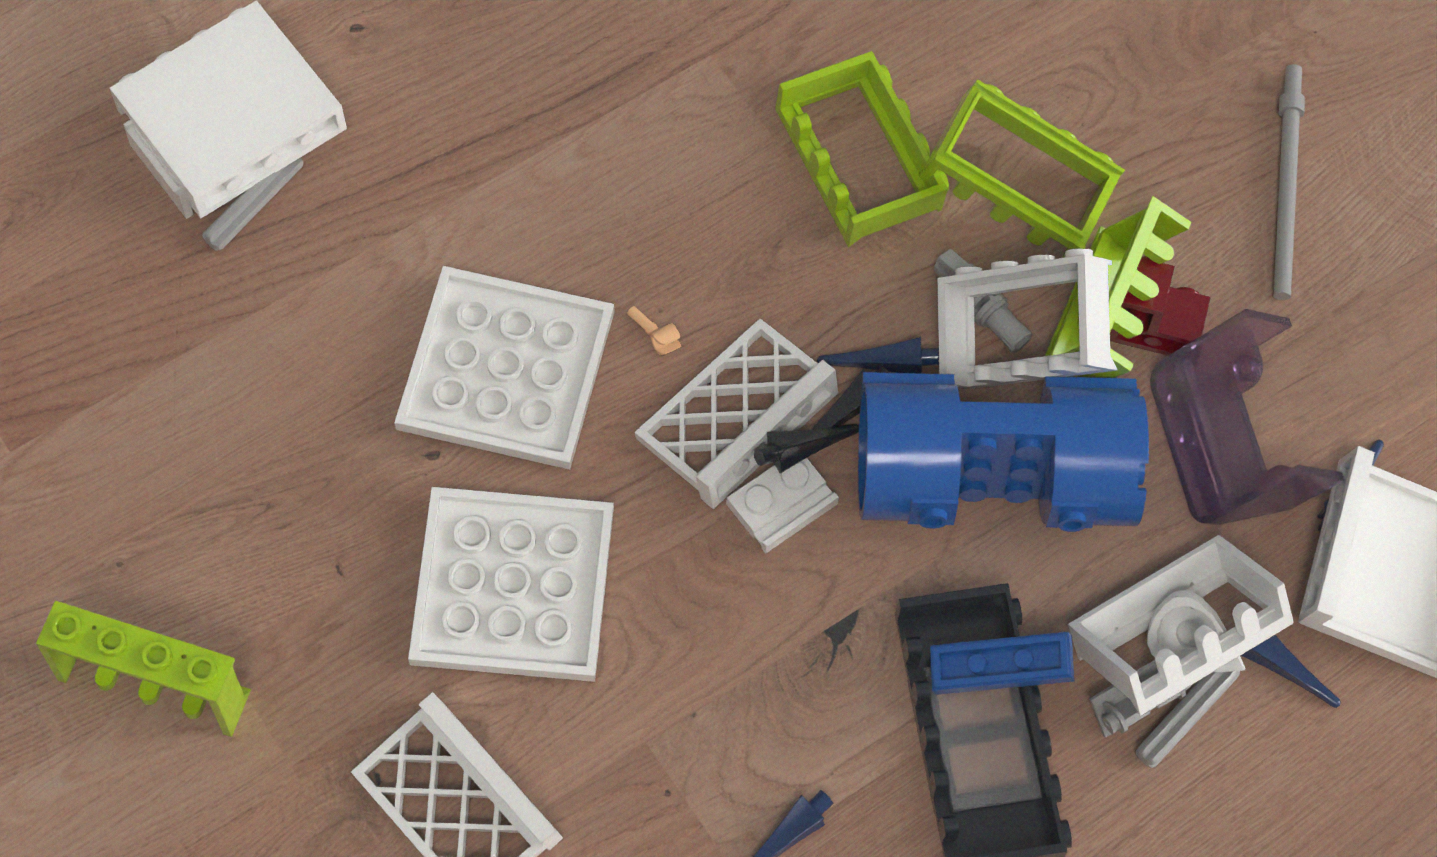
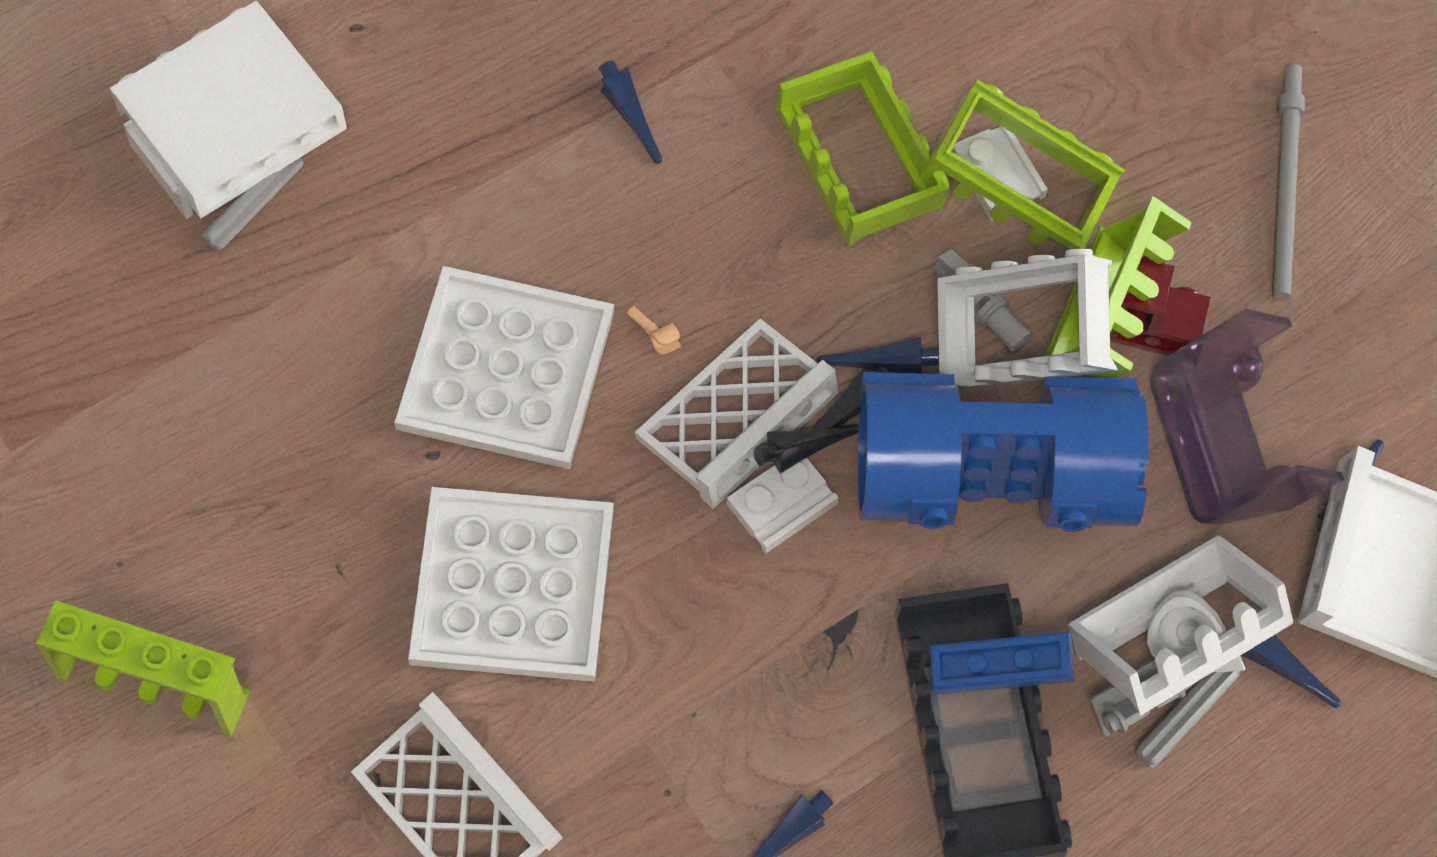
none -> dark blue piece [599,60,662,164]
none -> white plate [951,126,1048,221]

